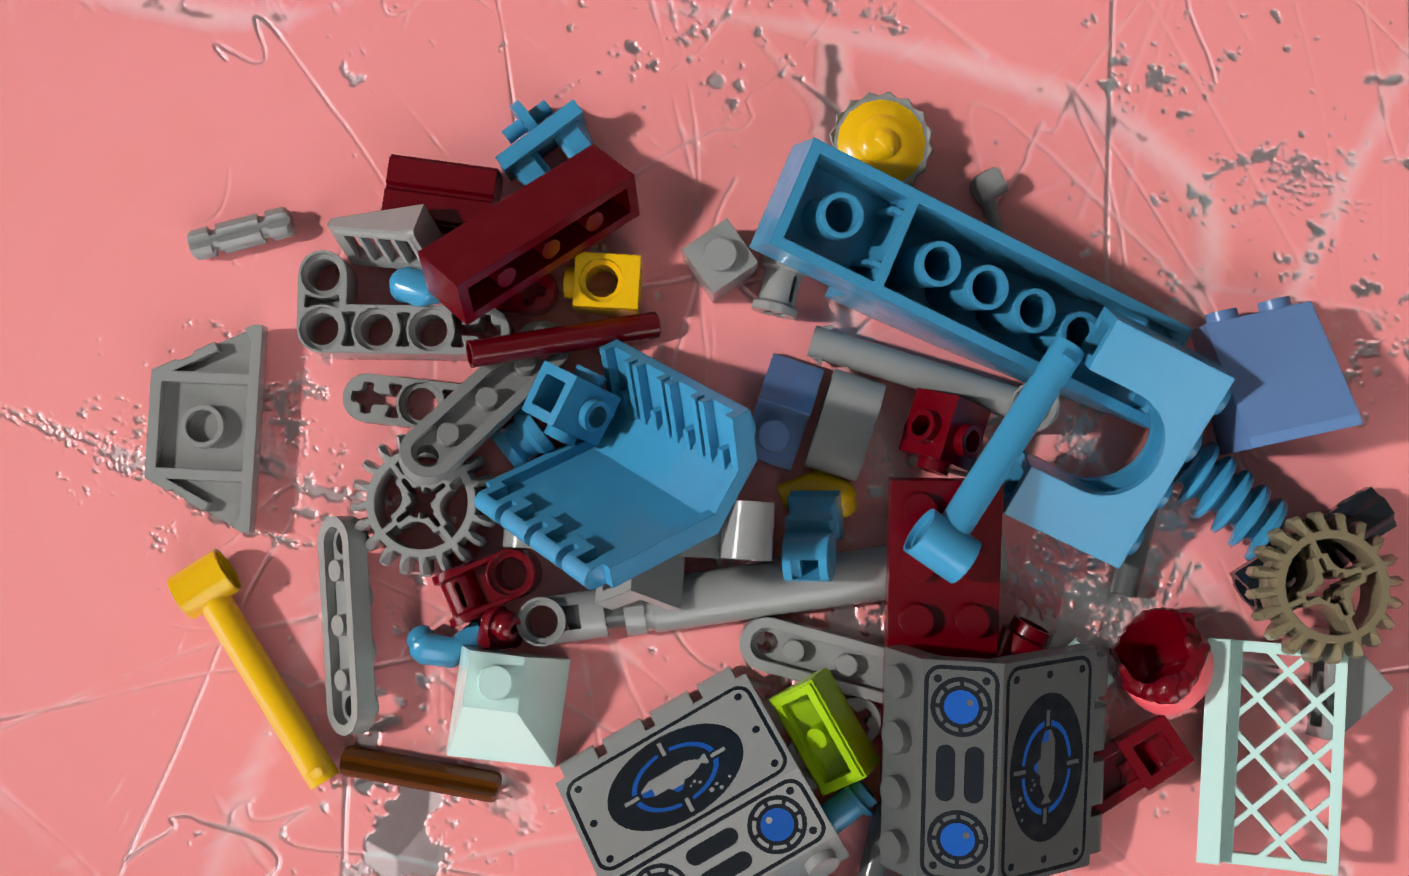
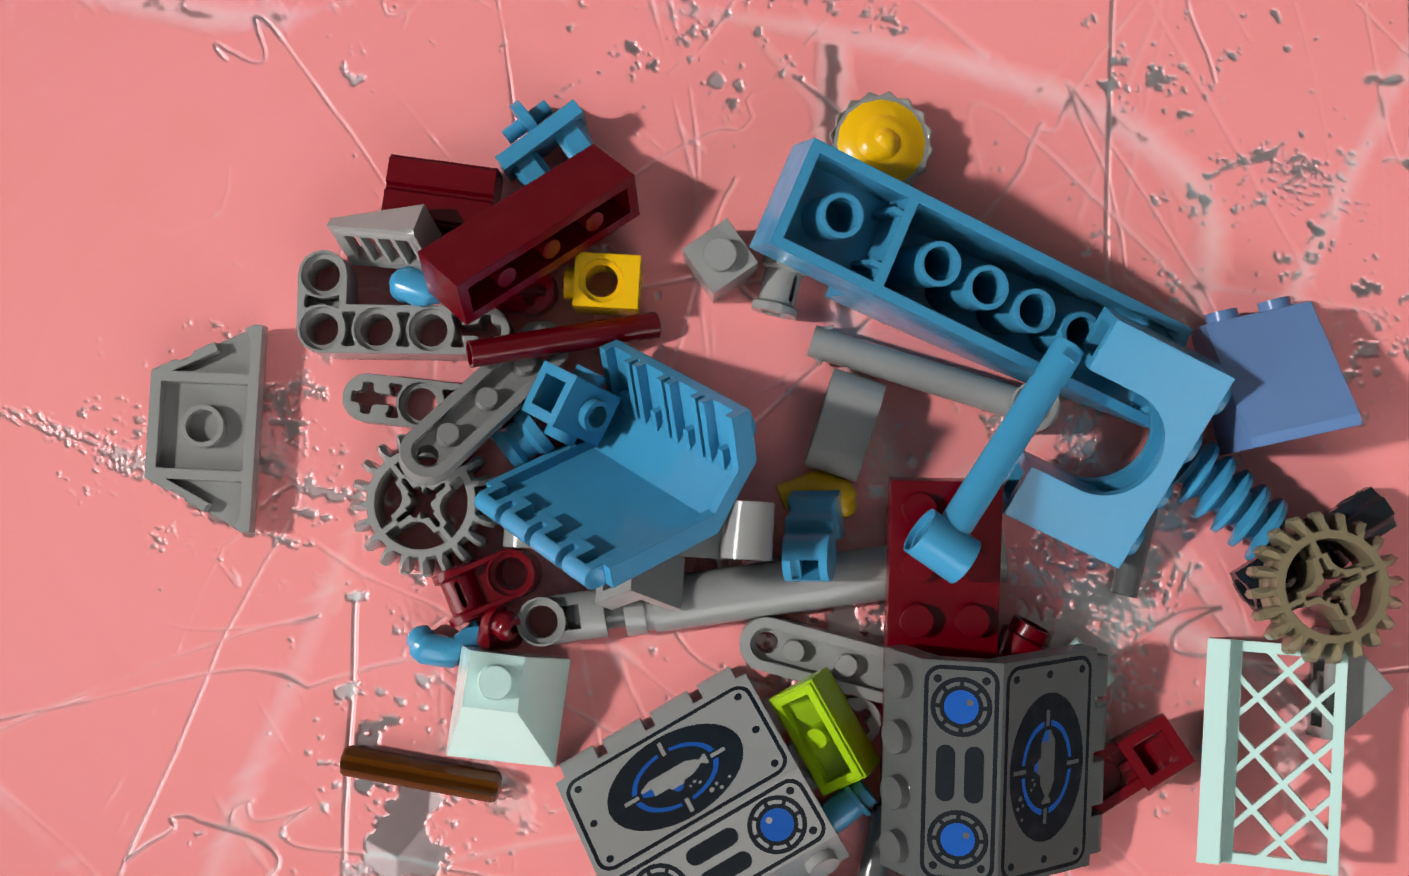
yellow piece [167,549,339,790] -> none
light grey axle [187,207,295,260] -> none
light grey plate [318,516,379,736] -> none
medium blue slope [752,353,824,472] -> none
dark red brick [898,388,991,477] -> none
light grey hand [969,167,1008,234] -> none
dark red hair [1109,607,1214,715] -> none

